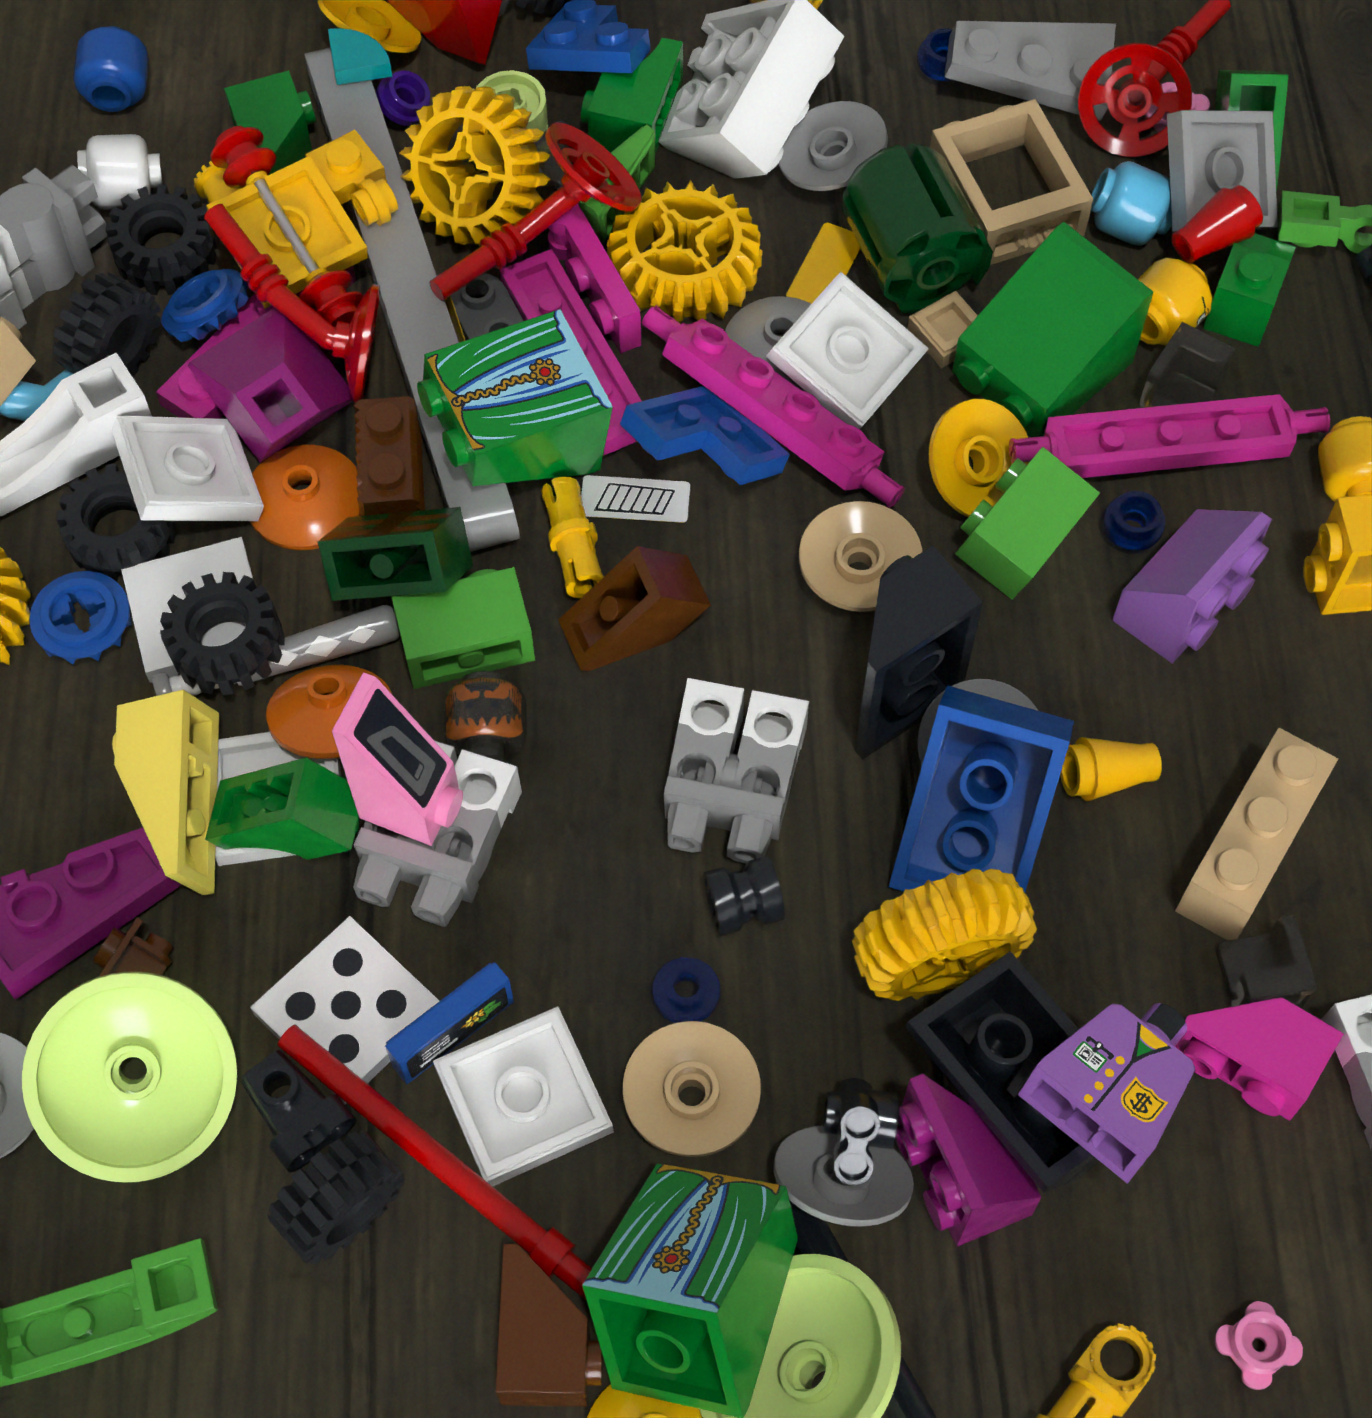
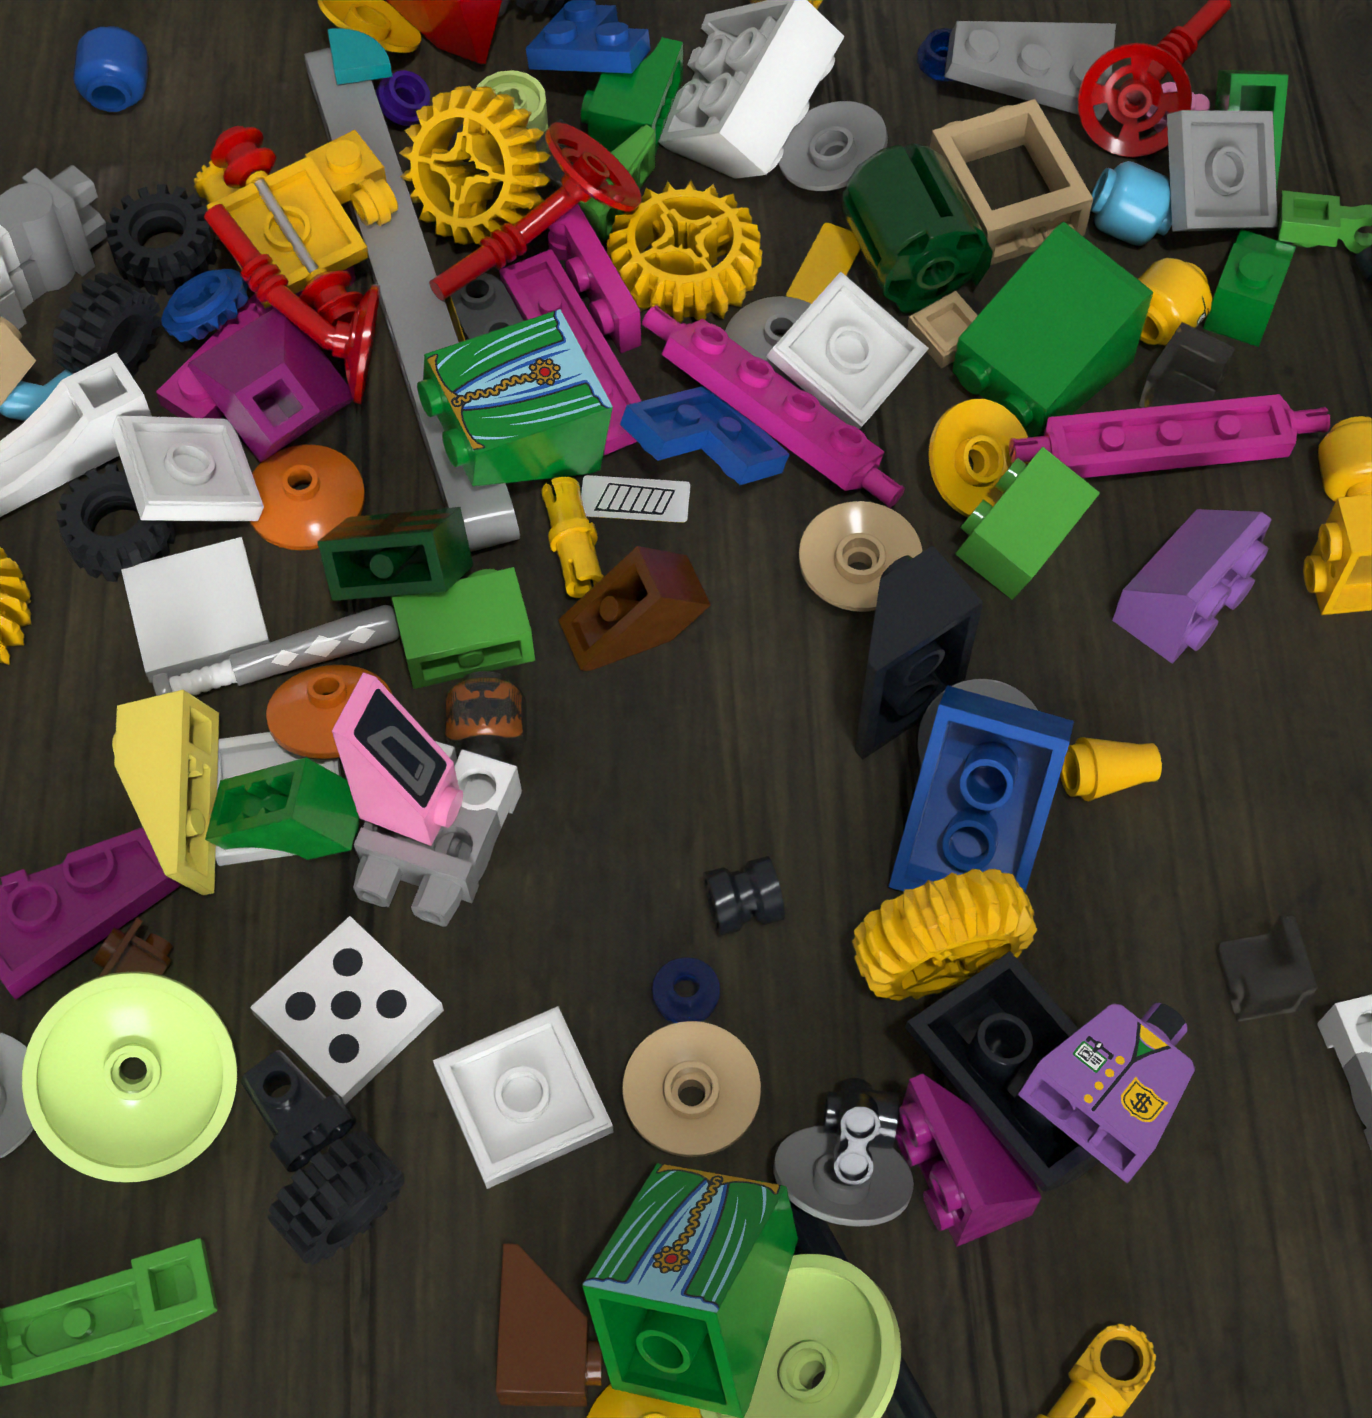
blue gear [29,571,132,665] -> none
white head [77,134,162,210] -> none
black tyre [160,572,285,695] -> none
green slope [224,70,316,175] -> none
red bar [277,1024,592,1301] -> none
reddish brown brick [354,396,425,516] -> none
blue tile [385,962,514,1085] -> none
light grey hips [664,678,809,863] -> none
clear blue plate [1103,491,1166,551] -> none
red cone [1172,185,1263,263] -> none
tan arch [1175,728,1338,944] -> none
dark pink slope [1175,997,1344,1121] -> none
bright pink plate [1214,1301,1303,1390] -> none

